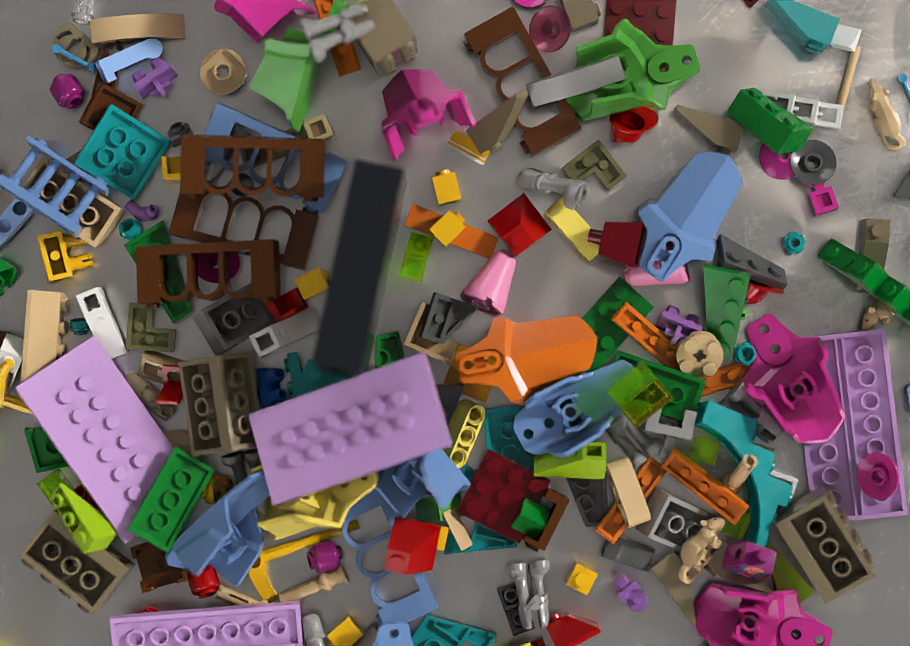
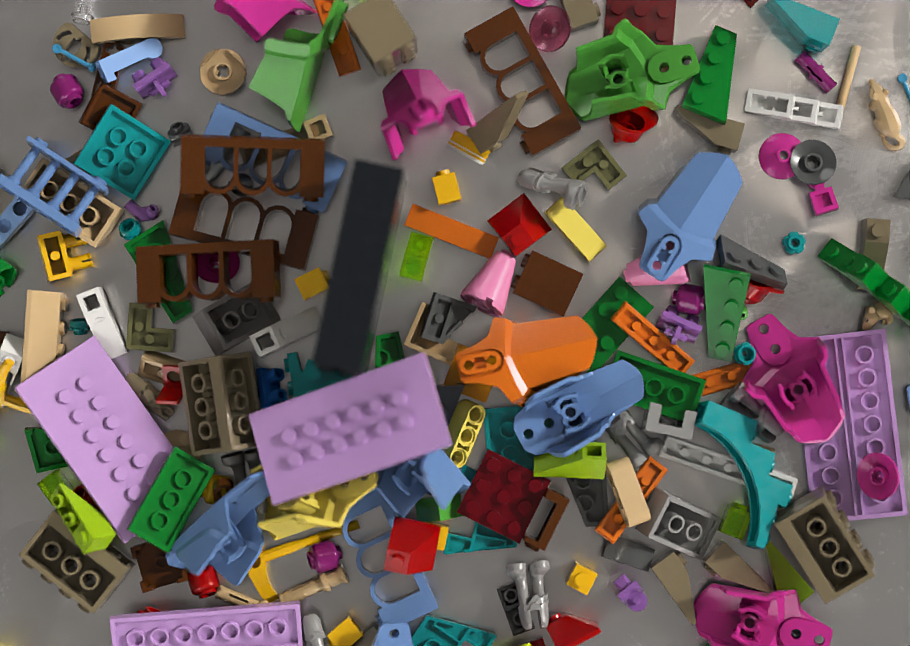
yellow panel [161,156,181,182] -> none
red panel [265,288,308,323] -> none
light grey piece [300,5,375,63] -> none
yellow brick [429,210,466,248] -> none
tan sticker [443,507,473,551] -> none
green panel [511,498,550,539] -> none
light grey slope [526,55,626,107] -> none
dark red torso [588,222,645,268] -> none
clear neon green slope [604,361,673,428] -> none
orange tile [661,448,750,525] -> none
tan plate [676,331,723,377] -> none
tan animal [678,516,727,584] -> none
clear neon green brick [688,435,721,465] -> none
magenta torso [721,541,776,582] -> none
tan pin [722,454,758,494] -> none
green wedge [727,88,814,154] -> none
white slope [830,25,861,52] -> none
none -> reddish brown panel [510,250,583,317]
none -> magenta head [672,284,706,315]
none -> green wing [682,25,737,125]
none -> magenta pin [794,50,837,94]

